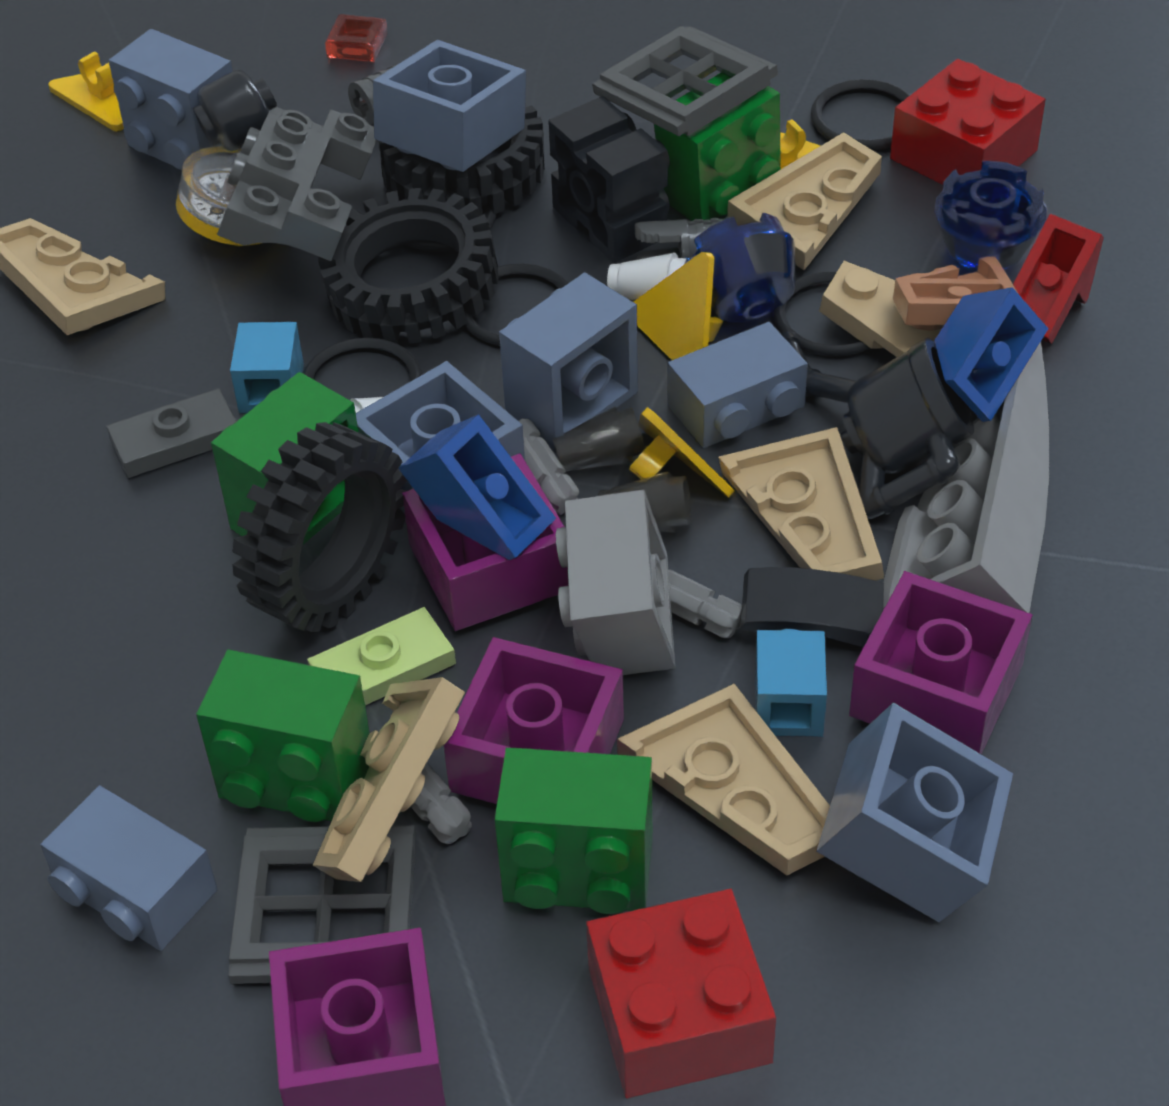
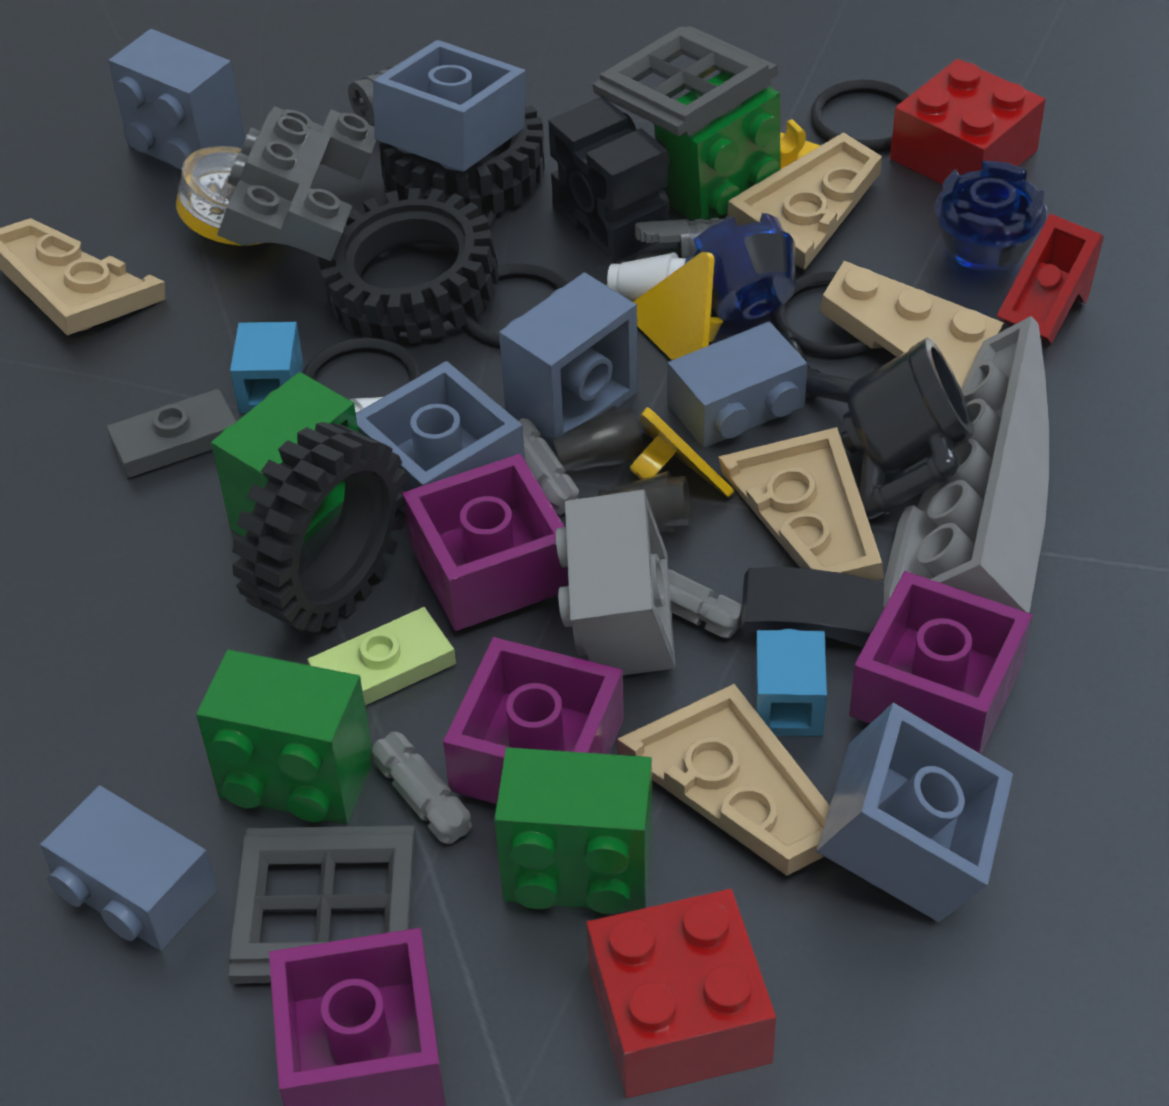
yellow piece [48,51,124,132] -> none
black head [192,70,278,151] -> none
tan wing [313,677,465,882] -> none
clear red tile [325,14,388,62] -> none
blue slope [398,414,556,560] -> none
nougat wing [893,257,1019,331] -> none
blue slope [934,287,1049,422] -> none

